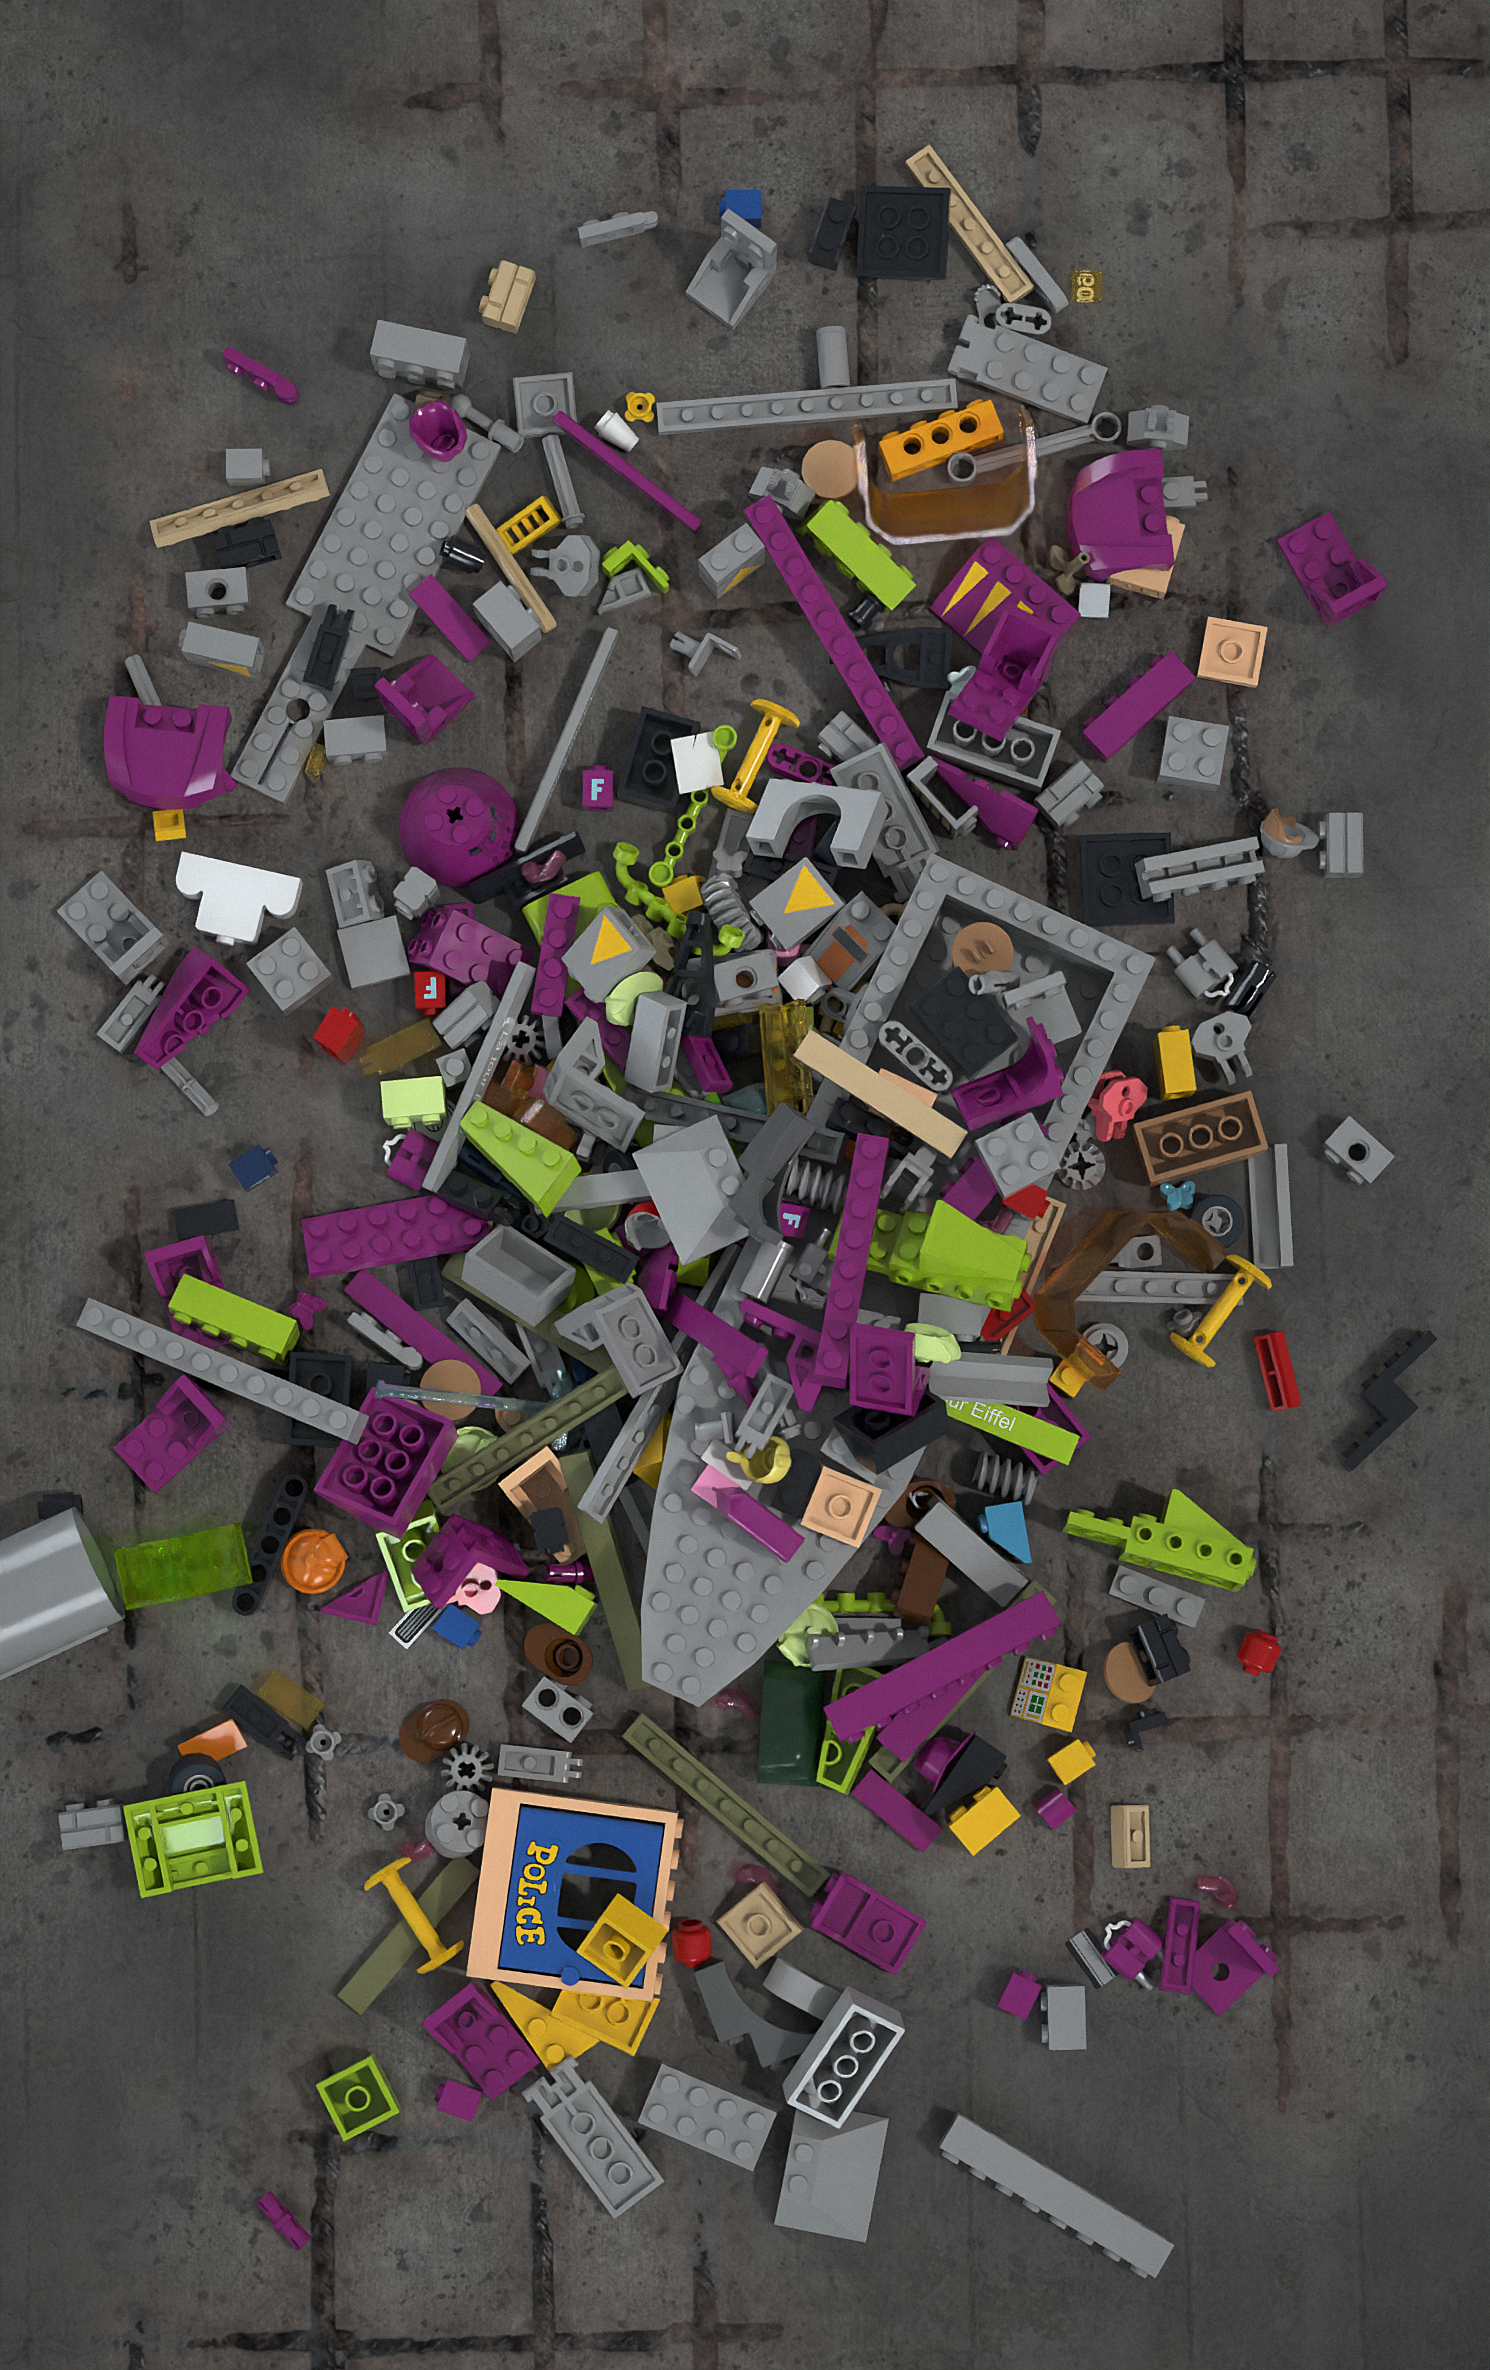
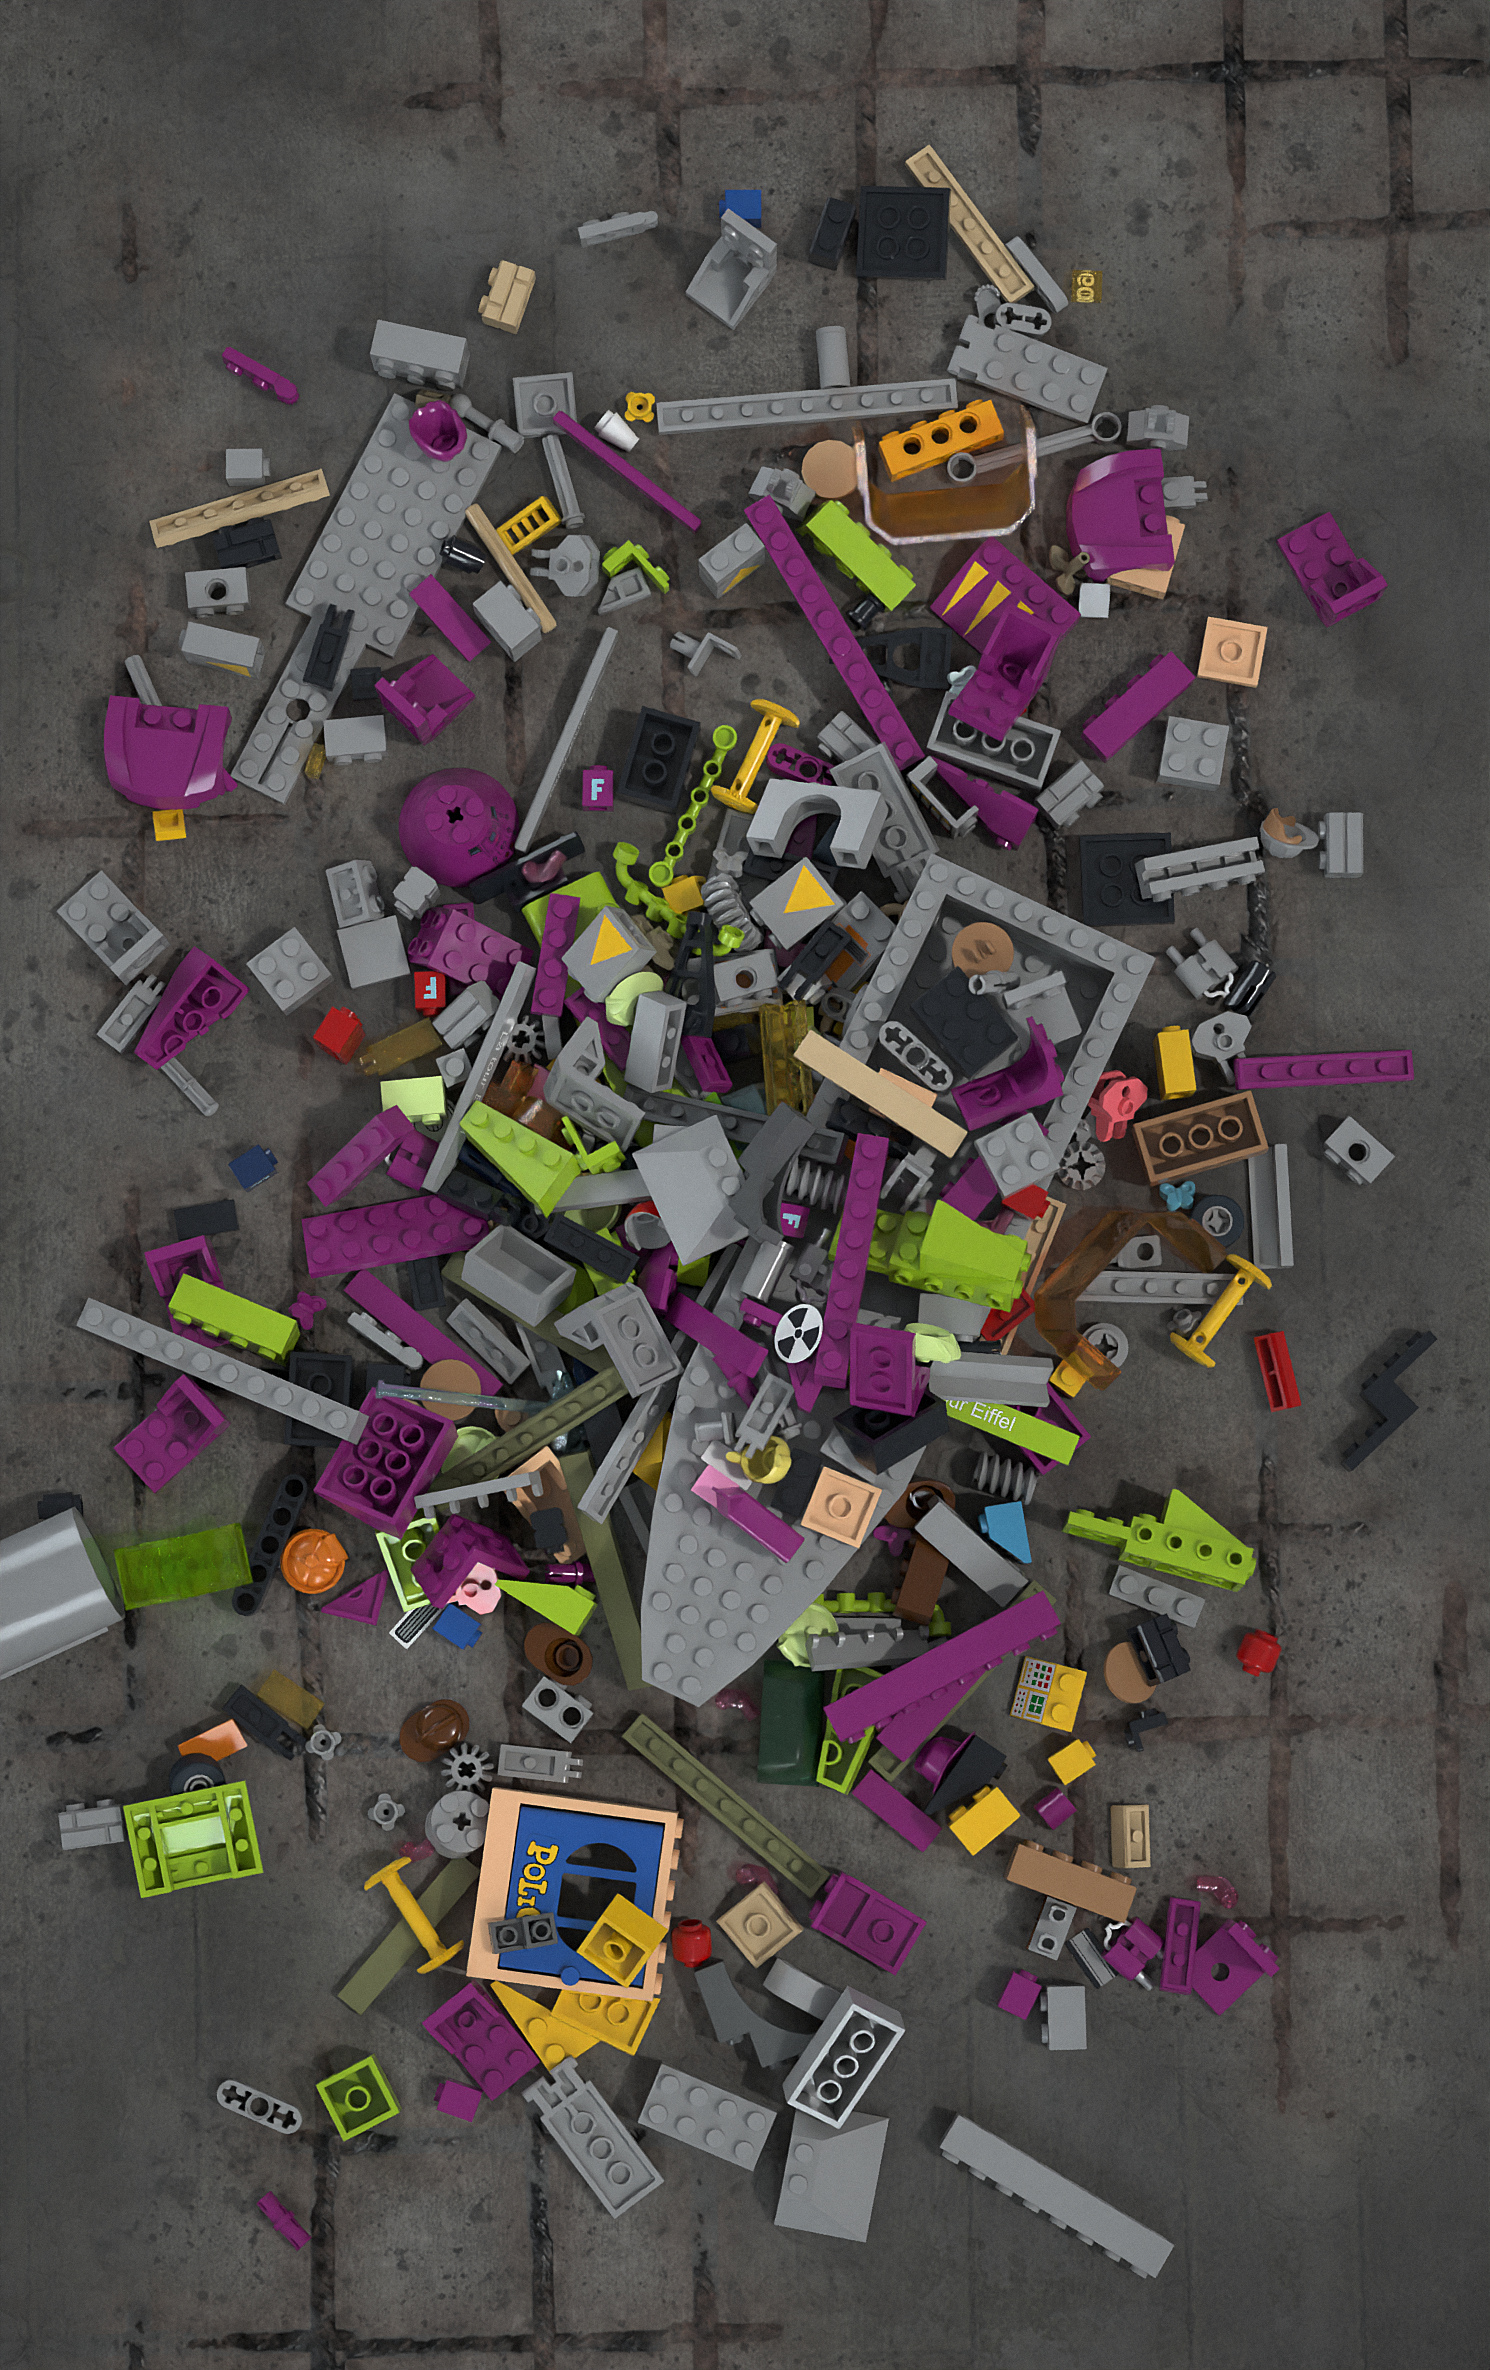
white brick [176,852,303,946] -> none
white sticker [671,731,724,794] -> none
none -> light grey beam [217,2079,303,2134]
none -> magenta brick [307,1105,416,1207]
none -> light grey hinge [414,1471,543,1519]
none -> dark grey slope [488,1912,558,1954]
none -> lime bracket [561,1115,626,1175]
none -> white sticker [774,1304,823,1363]
none -> black hinge [778,920,852,1001]
none -> medium nougat brick [1003,1839,1137,1923]
none -> light grey hips [1025,1894,1077,1960]
none -> magenta tile [1233,1050,1414,1090]

